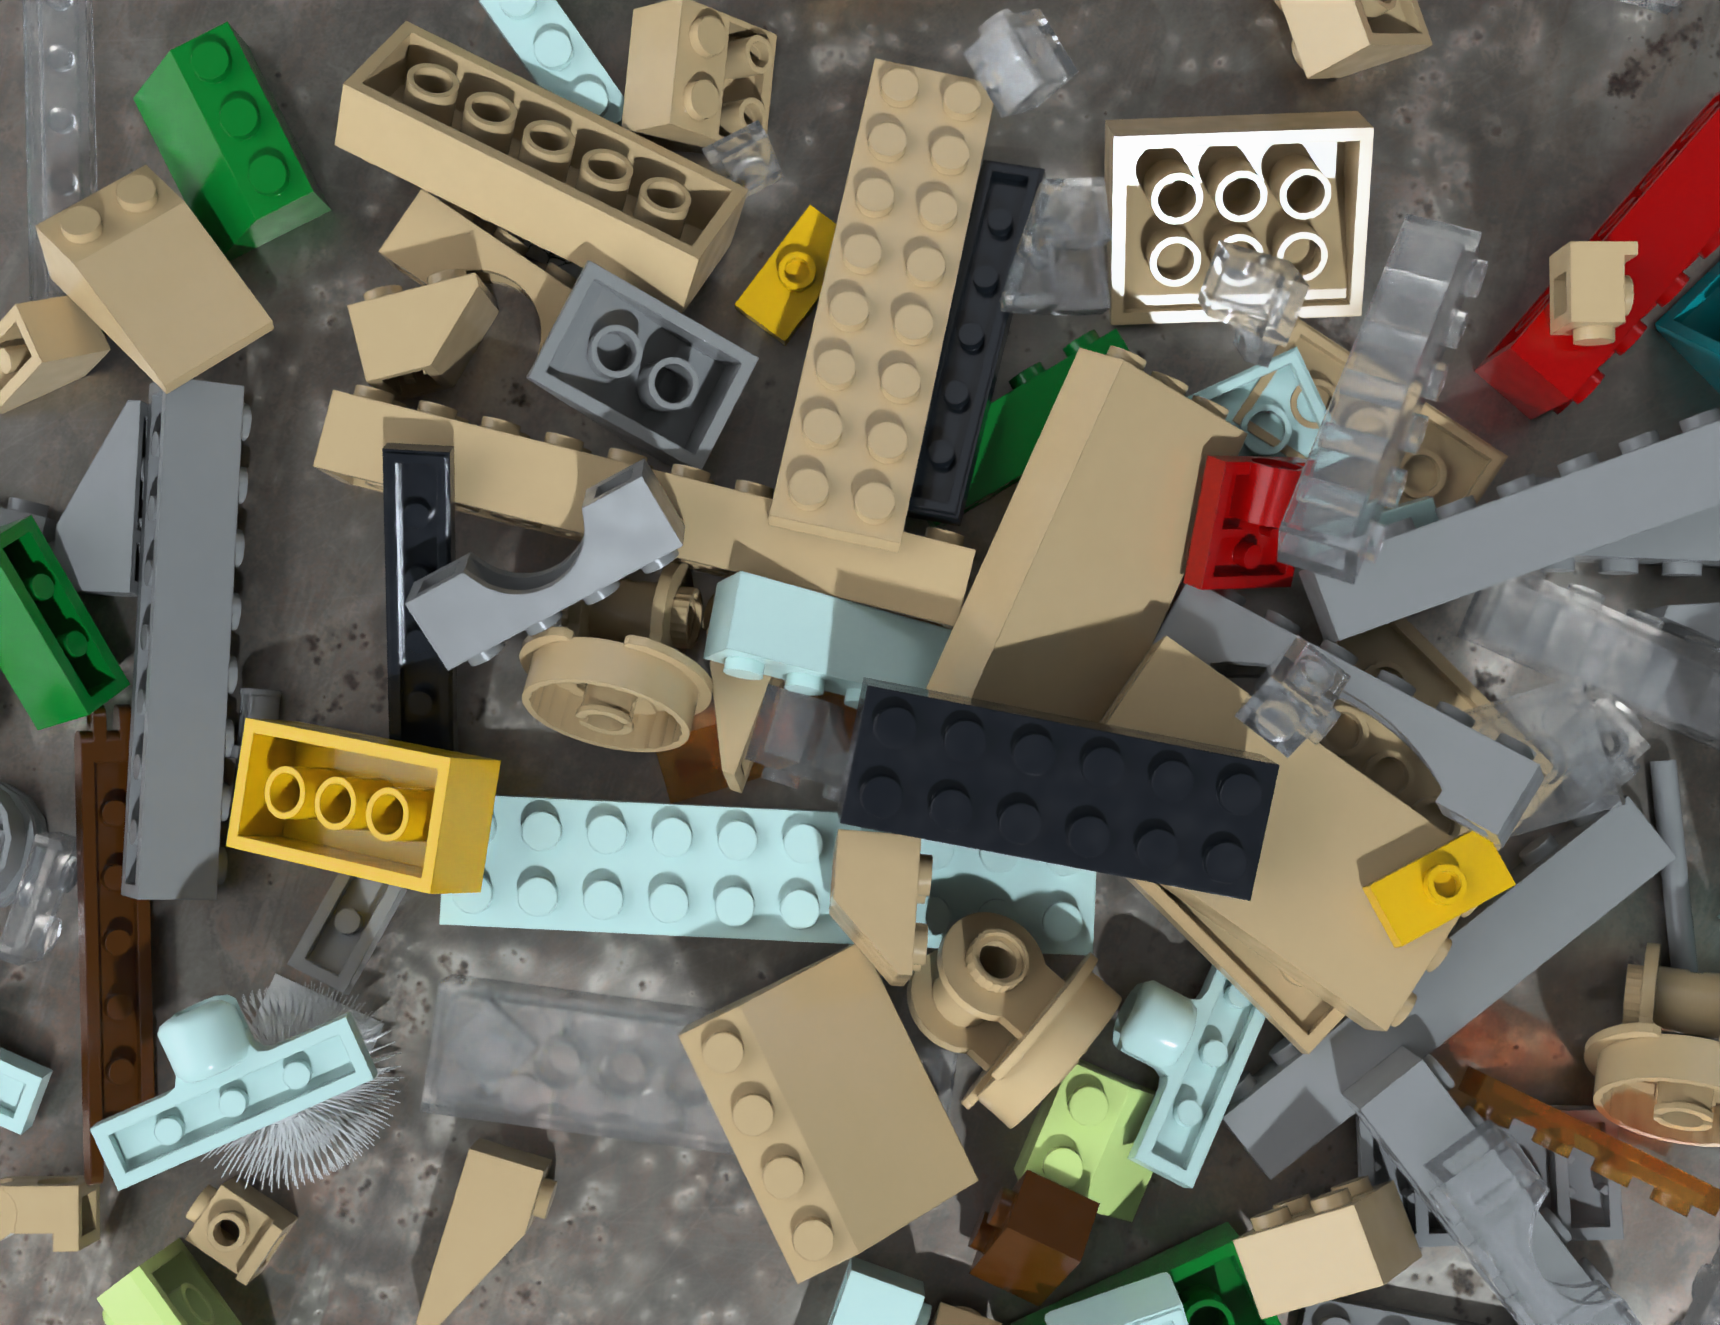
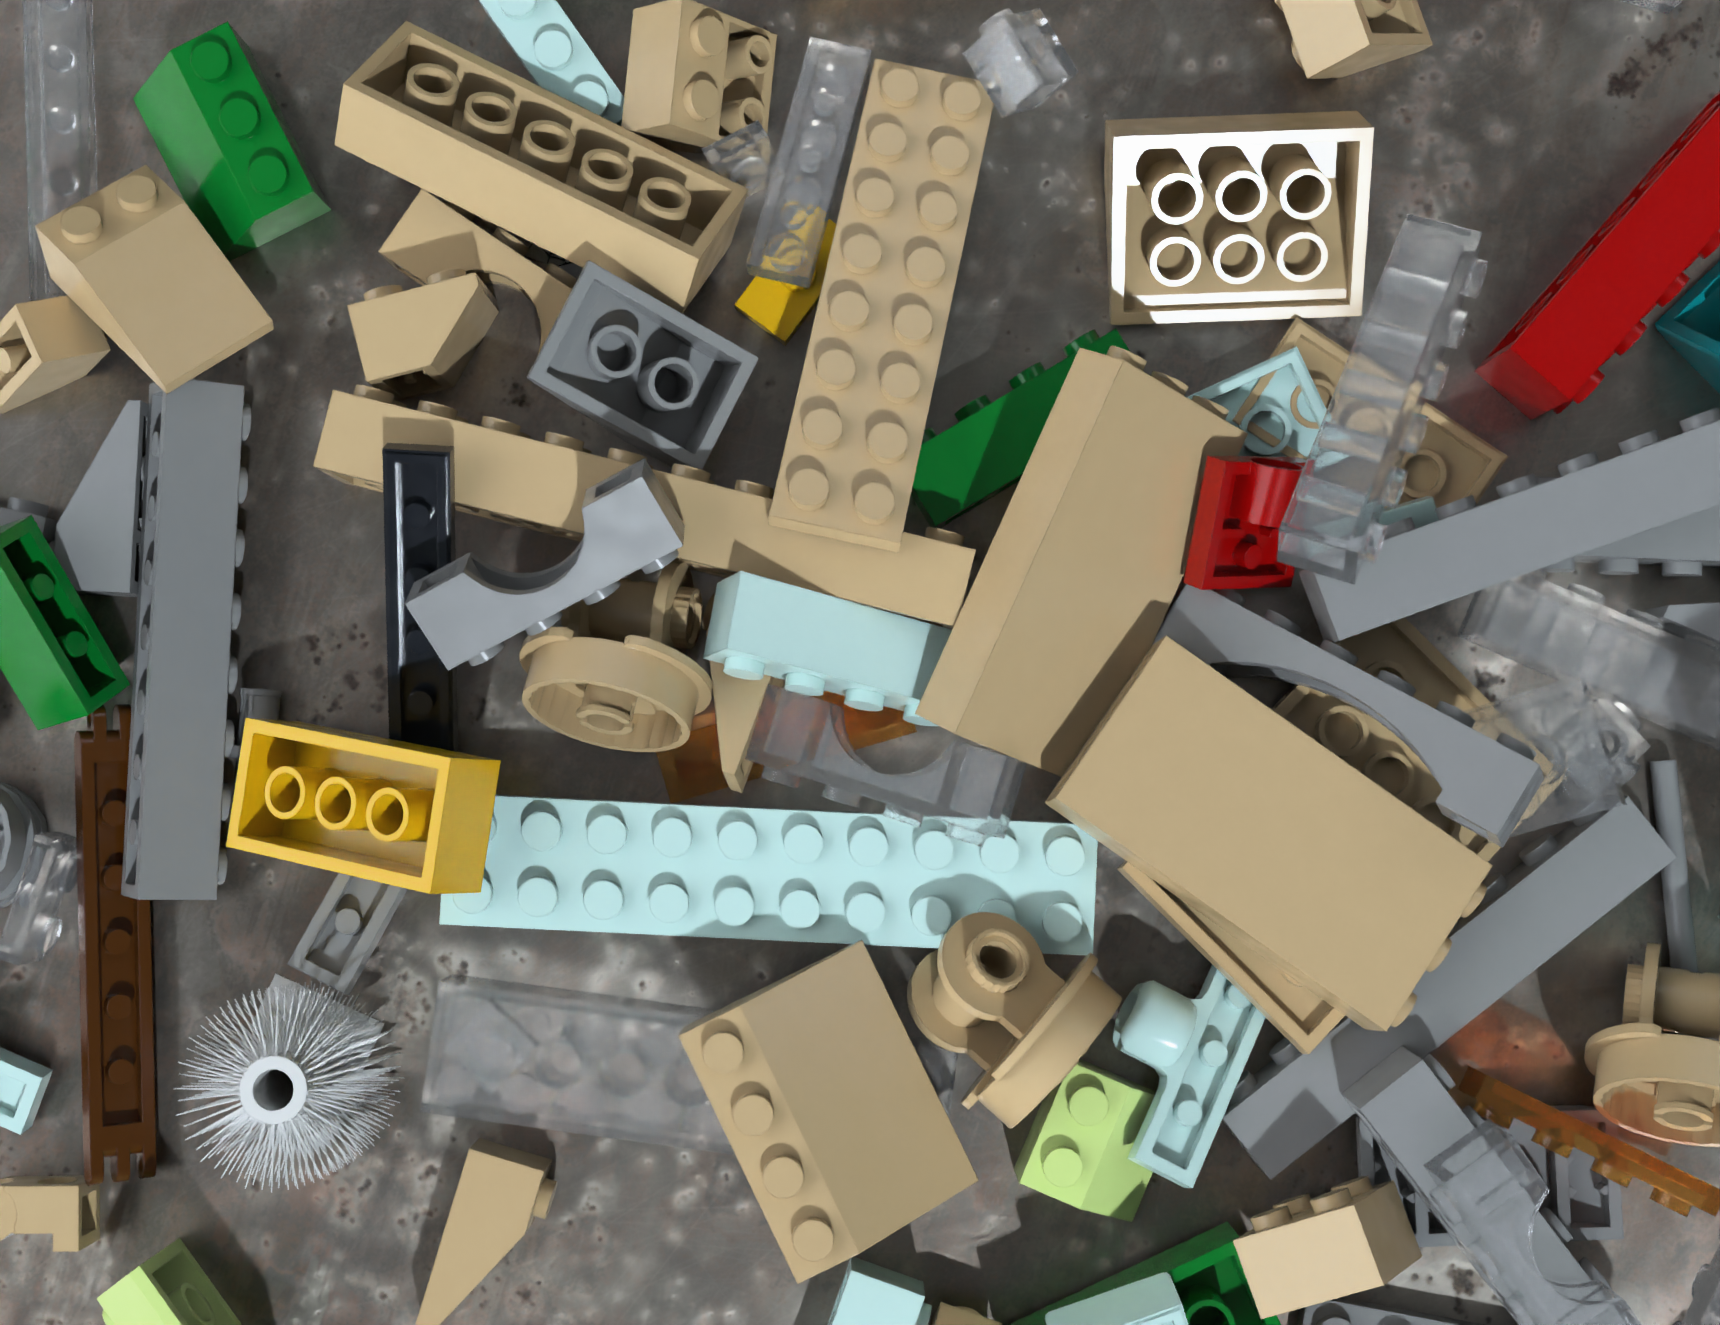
light aqua plate [90,994,378,1191] -> none
tan brick [185,1175,298,1286] -> none
tan slope [829,829,933,986] -> none
black brick [837,677,1280,901] -> none
black tile [906,160,1046,526] -> none
reddish brown brick [968,1170,1100,1307] -> none
clear slope [999,177,1112,316] -> none
clear brick [1197,240,1310,368] -> none
clear brick [1235,635,1351,758] -> none
yellow plate [1362,830,1516,948] -> none
tan brick [1549,241,1638,346] -> none
none -> clear plate [746,37,872,288]

